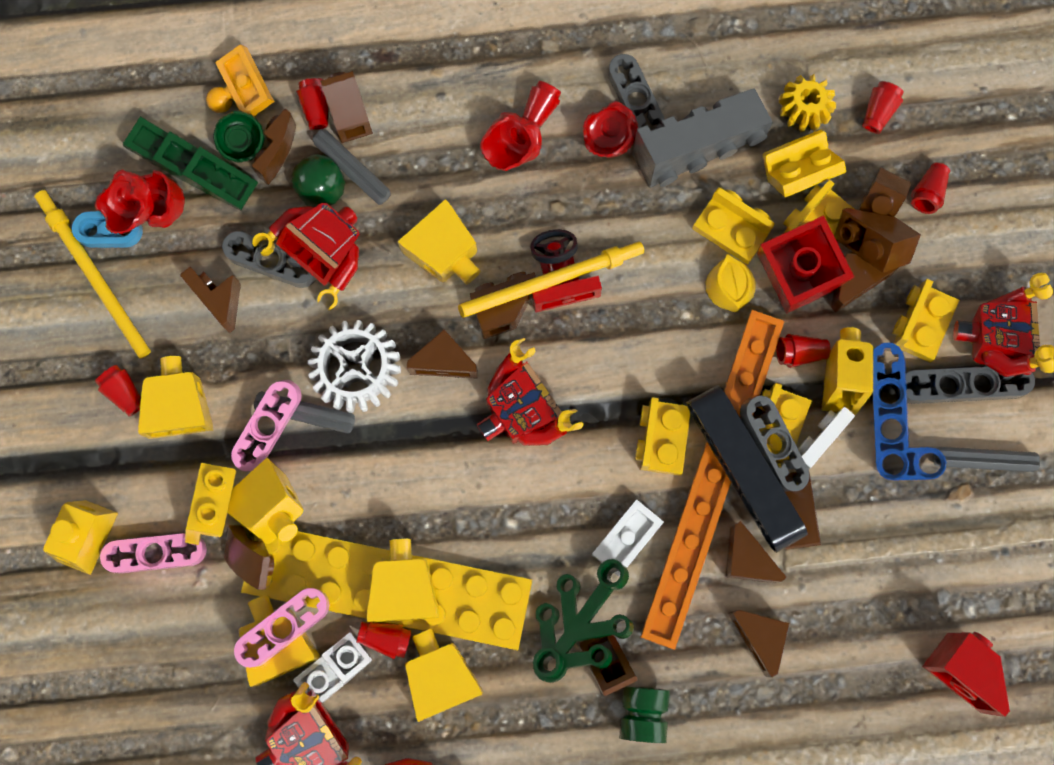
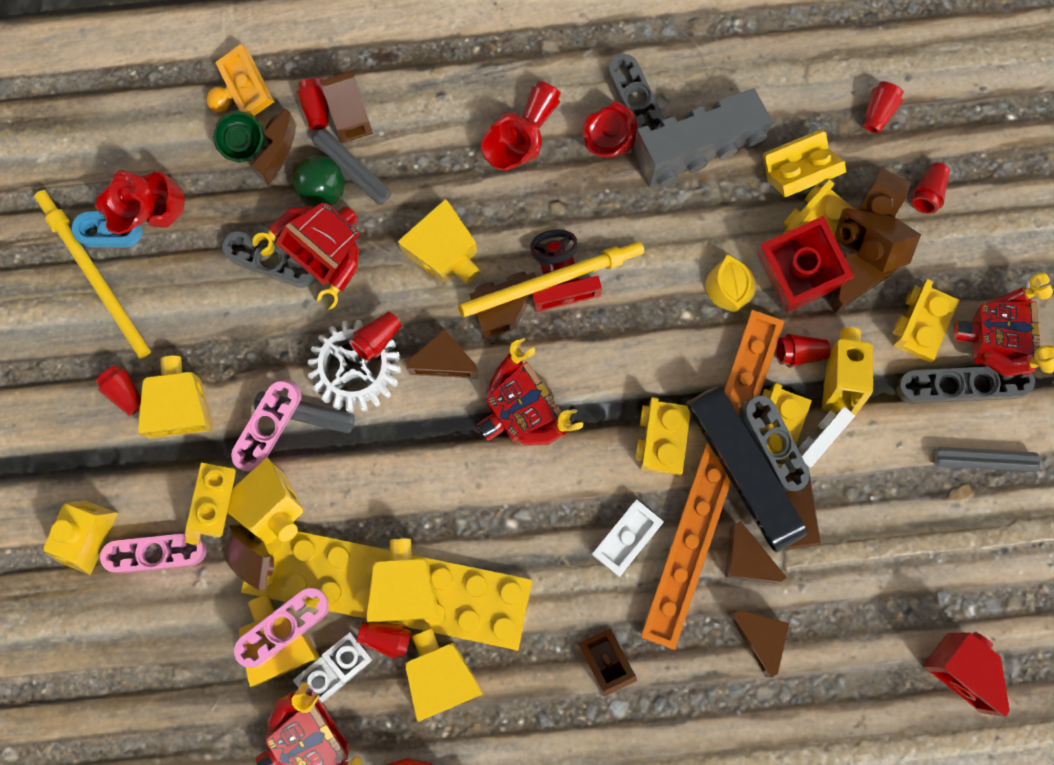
dark green slope [123,116,258,211] -> none
reddish brown slope [180,266,241,333] -> none
dark green plant [533,559,634,683] -> none
dark green wheel [619,686,670,743] -> none
yellow bracket [692,187,775,265] -> none
yellow gear [778,74,836,133] -> none
blue beam [873,343,947,480] -> none
none -> red cone [349,311,402,361]

